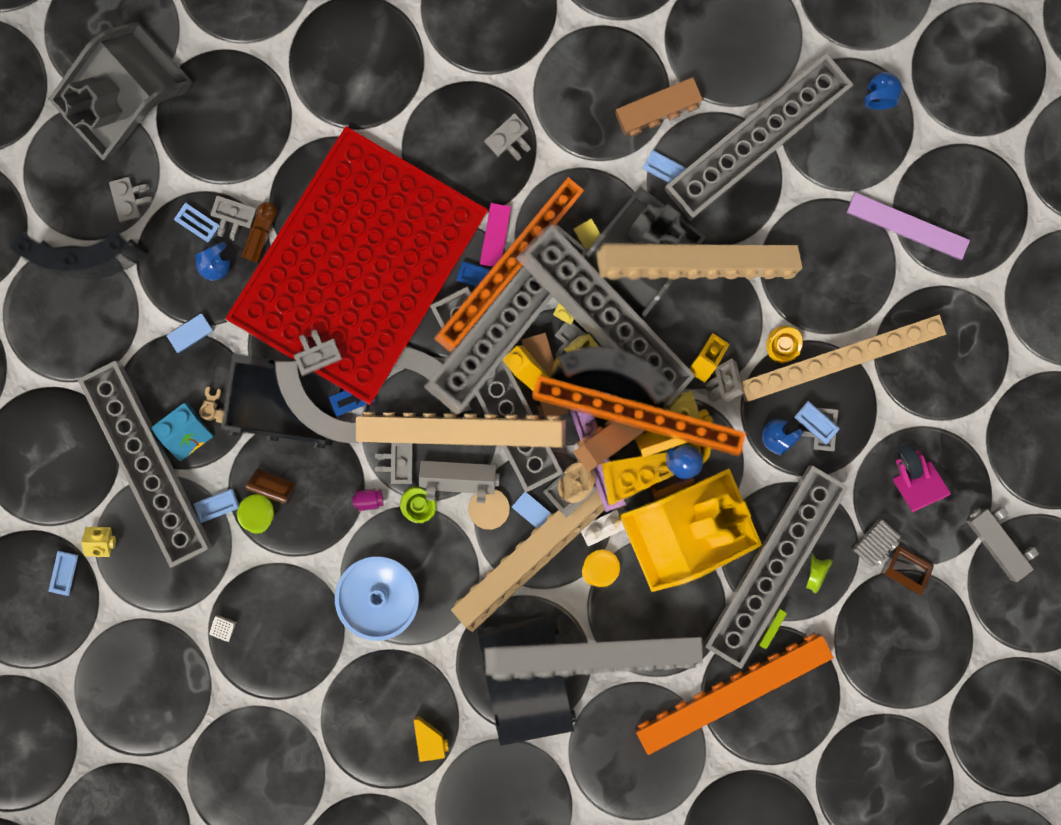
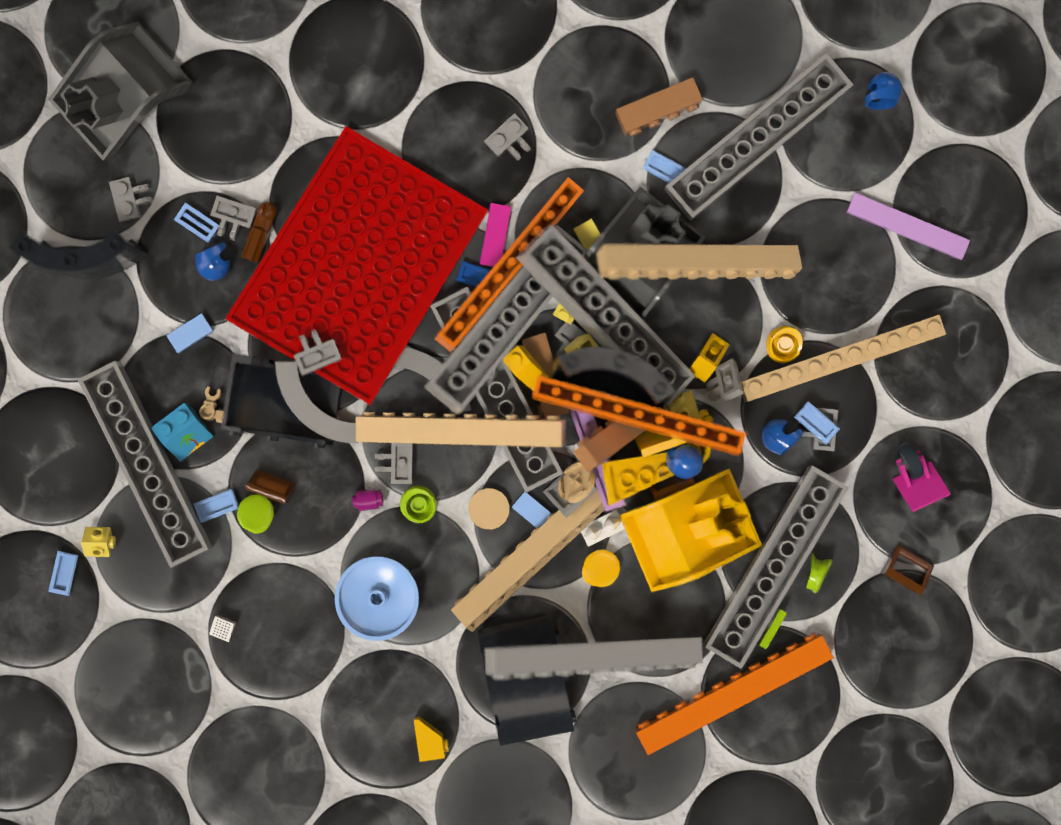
blue tile [329,391,375,416] -> none
light grey brick [419,461,500,503] -> none
light grey brick [851,519,901,567] -> none
light grey brick [966,507,1039,582] -> none

